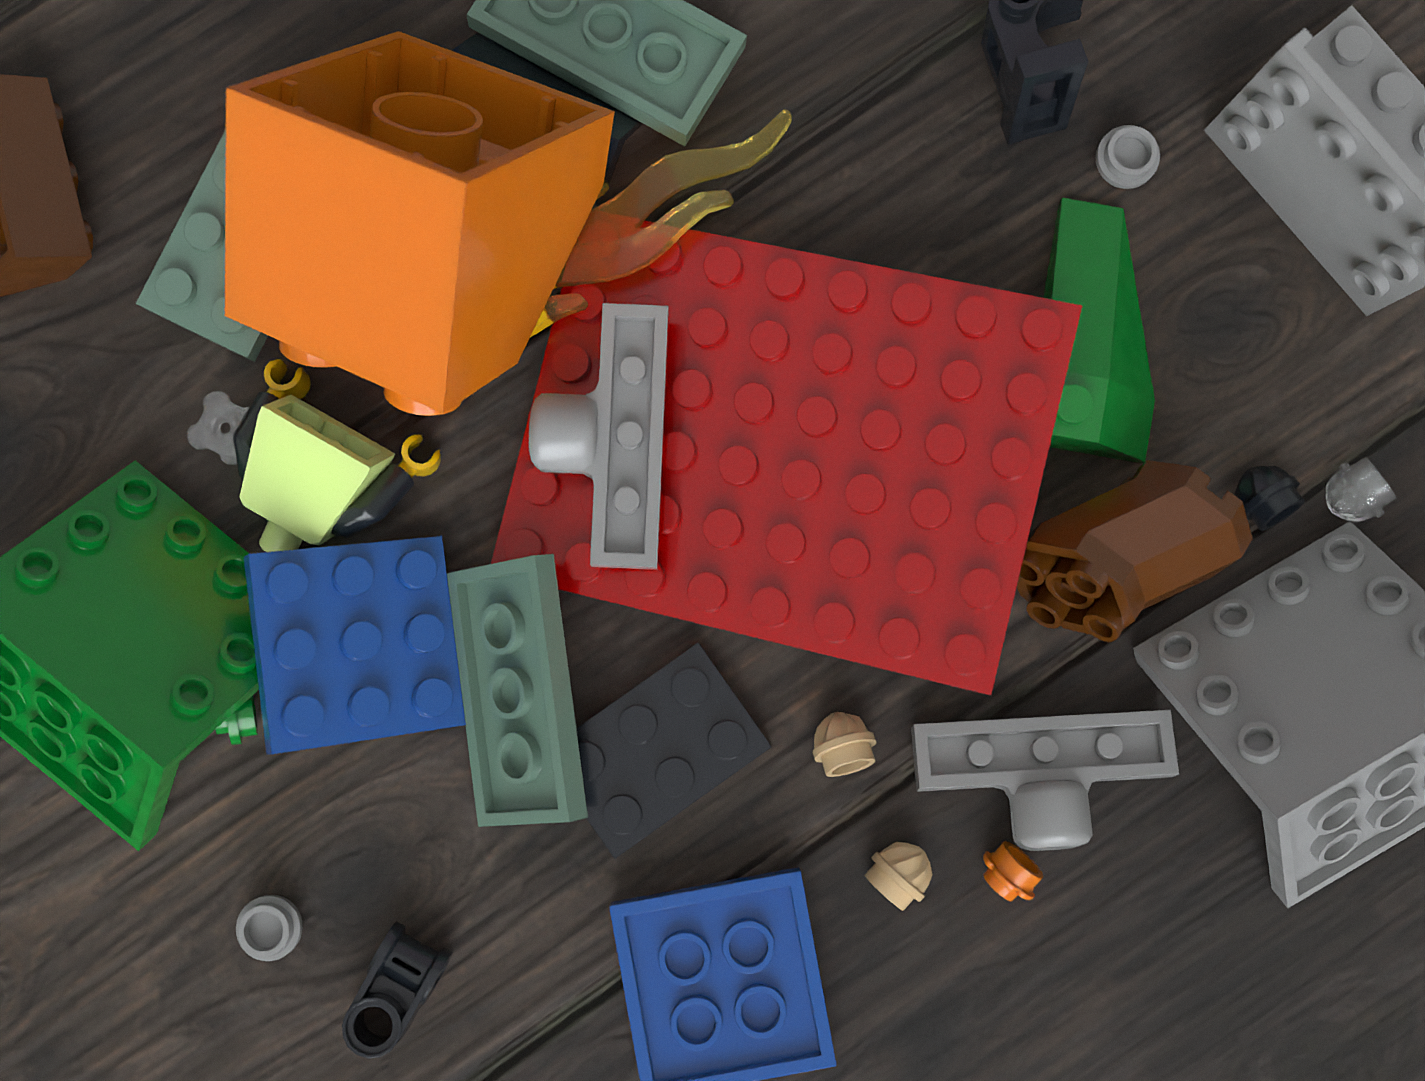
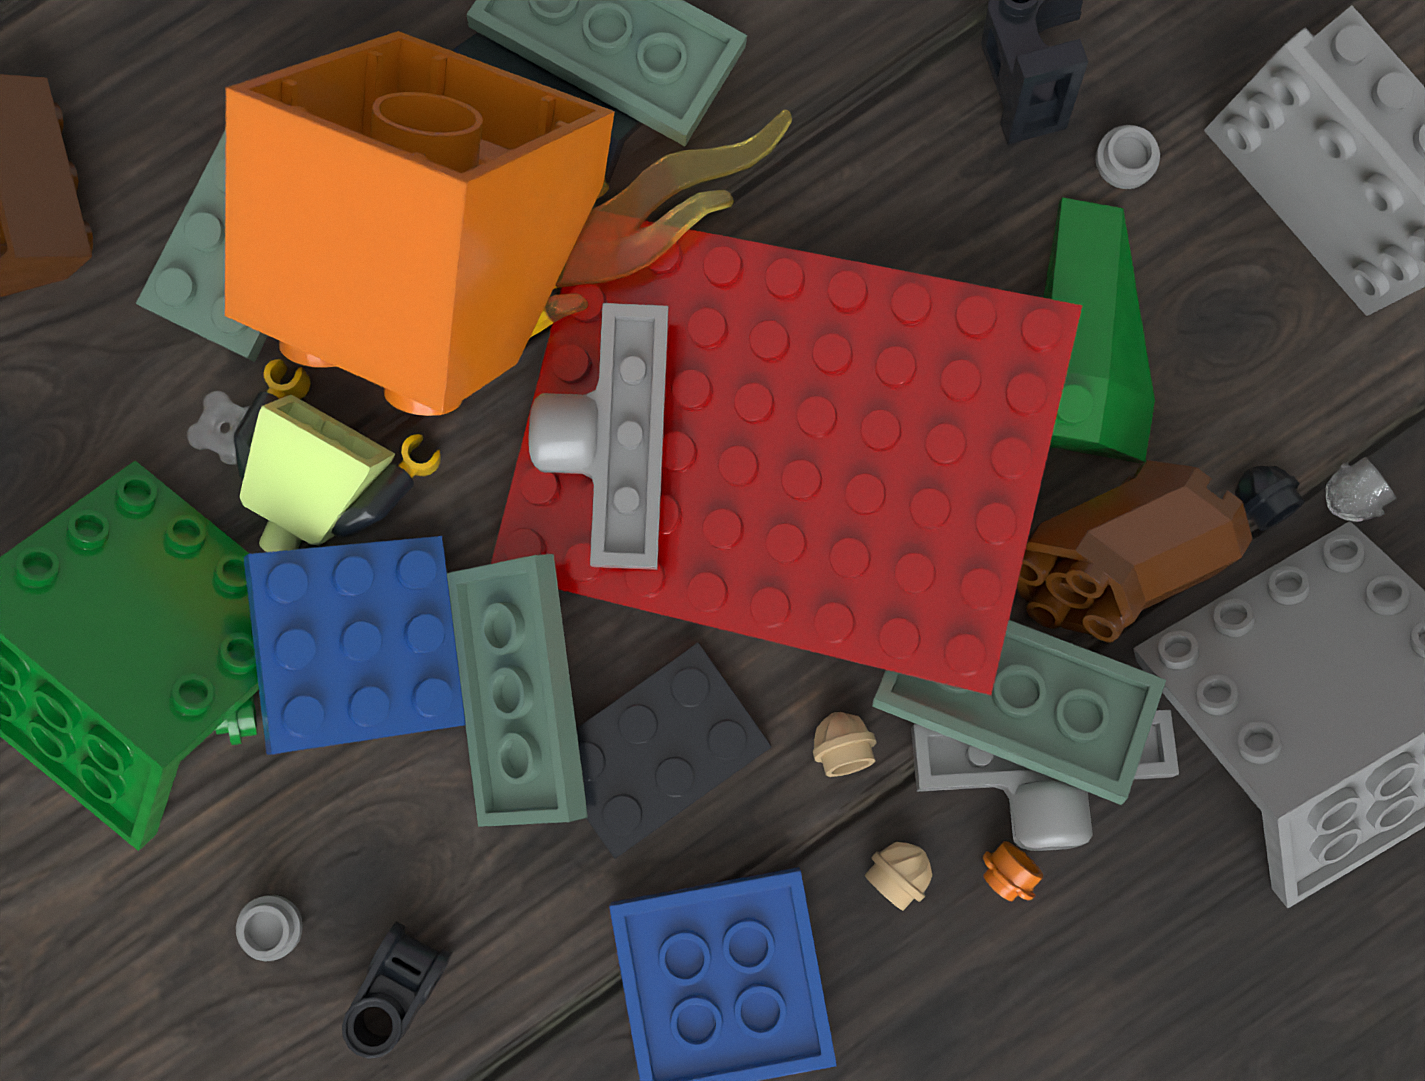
none -> sand green plate [872,620,1166,805]

